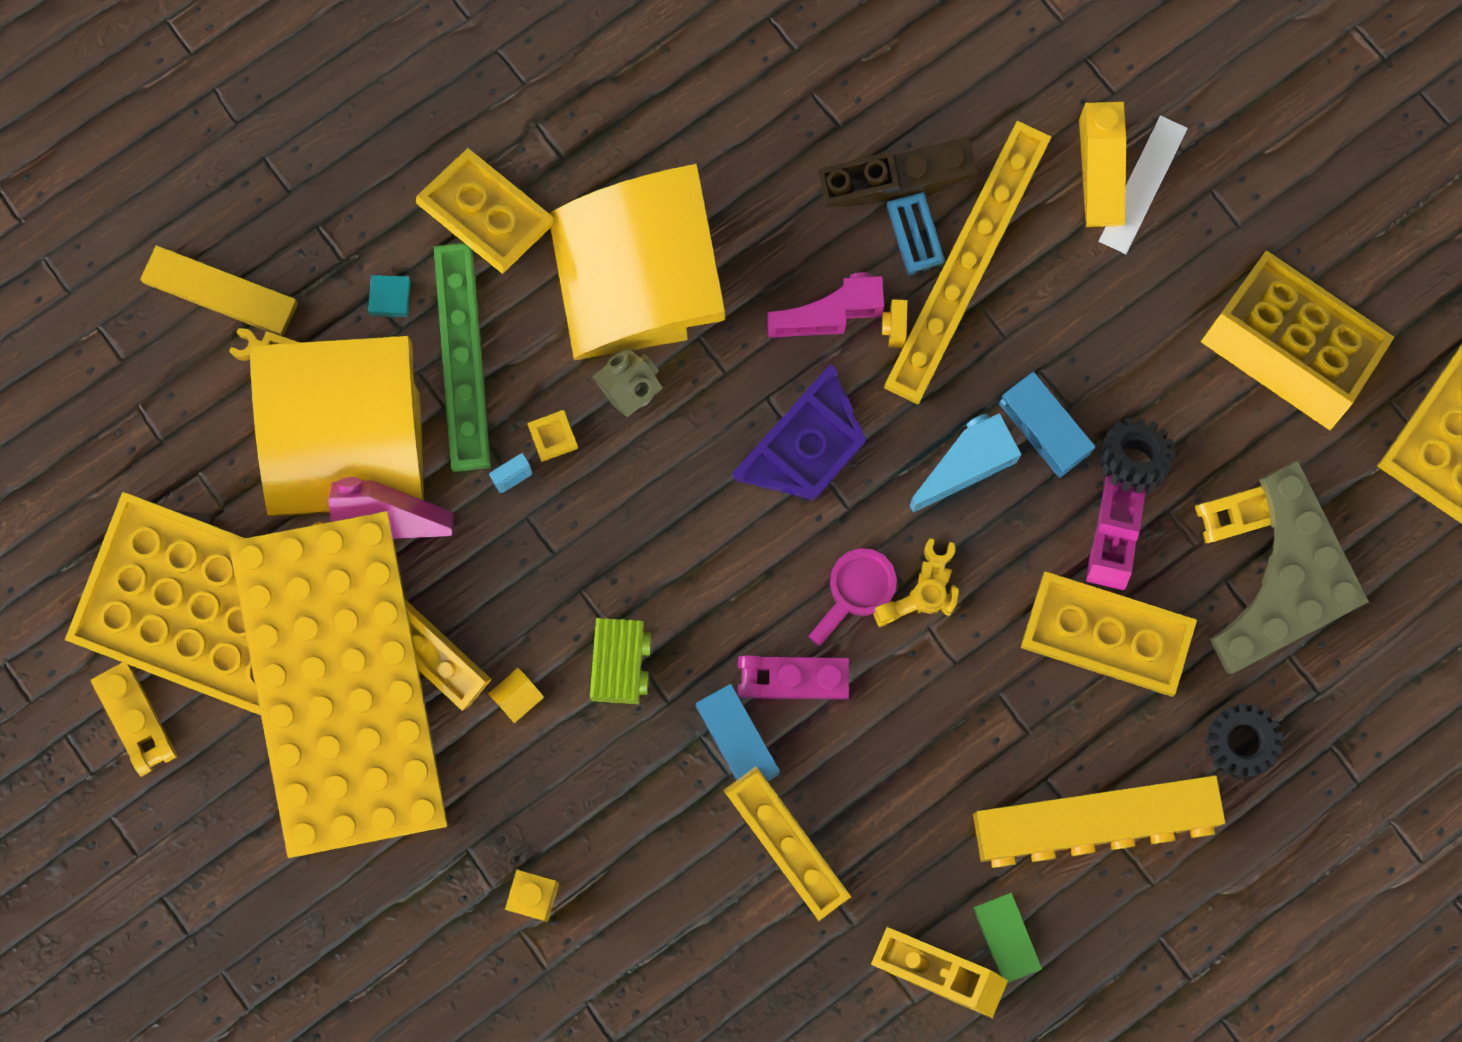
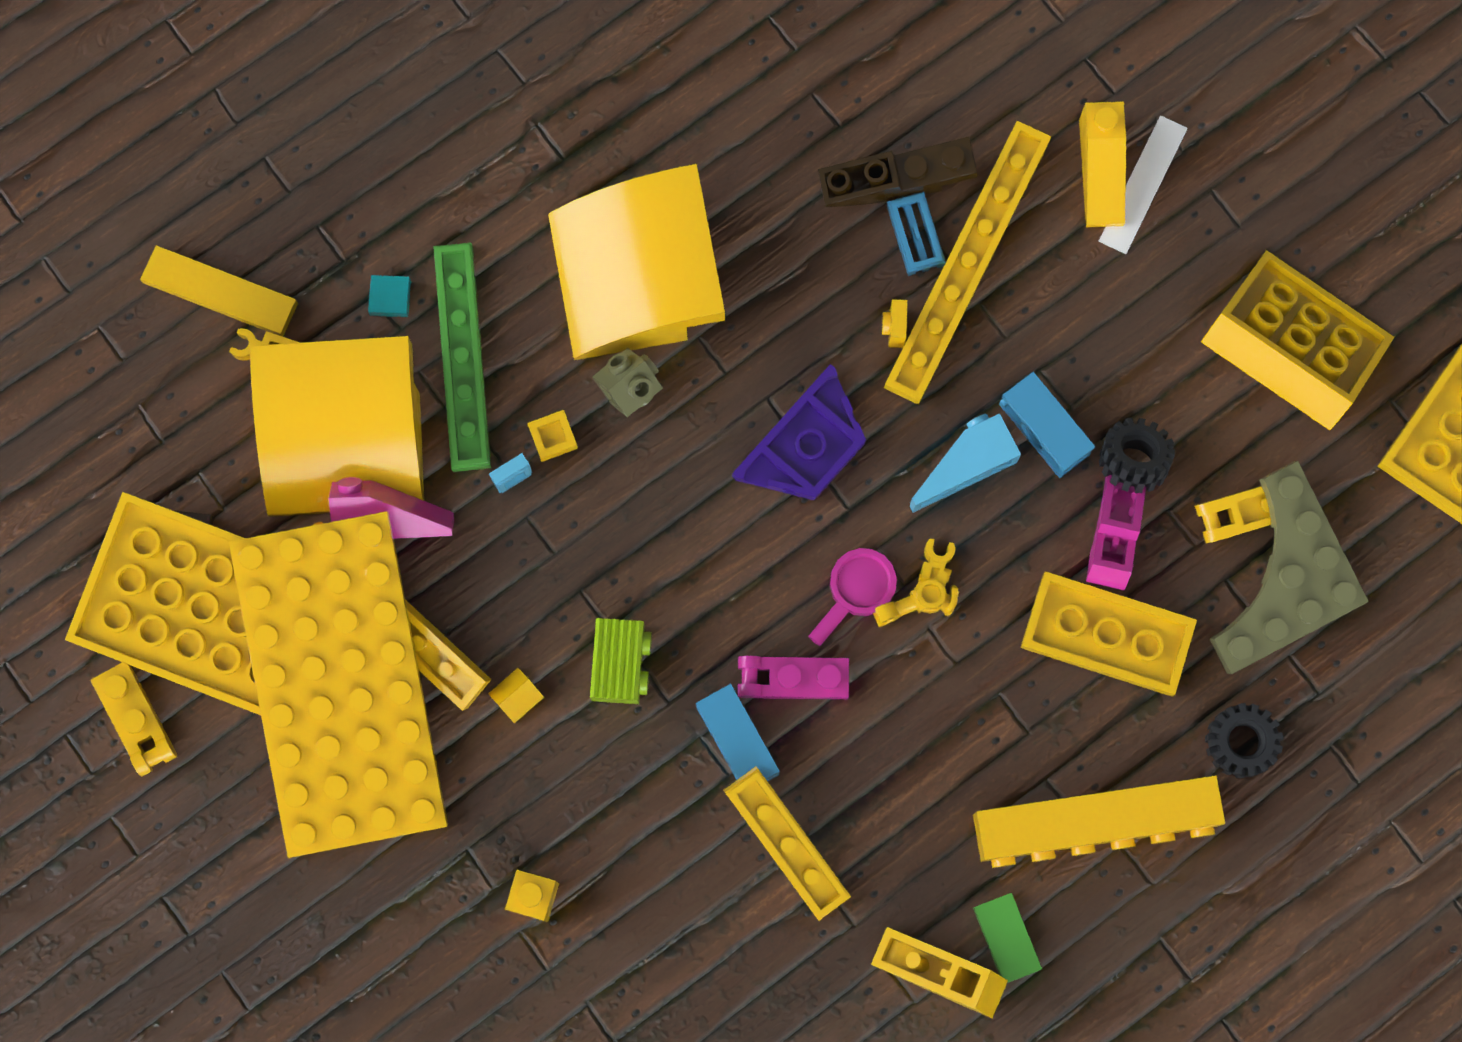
yellow plate [416,148,554,274] -> none
dark pink slope [767,272,884,338] -> none

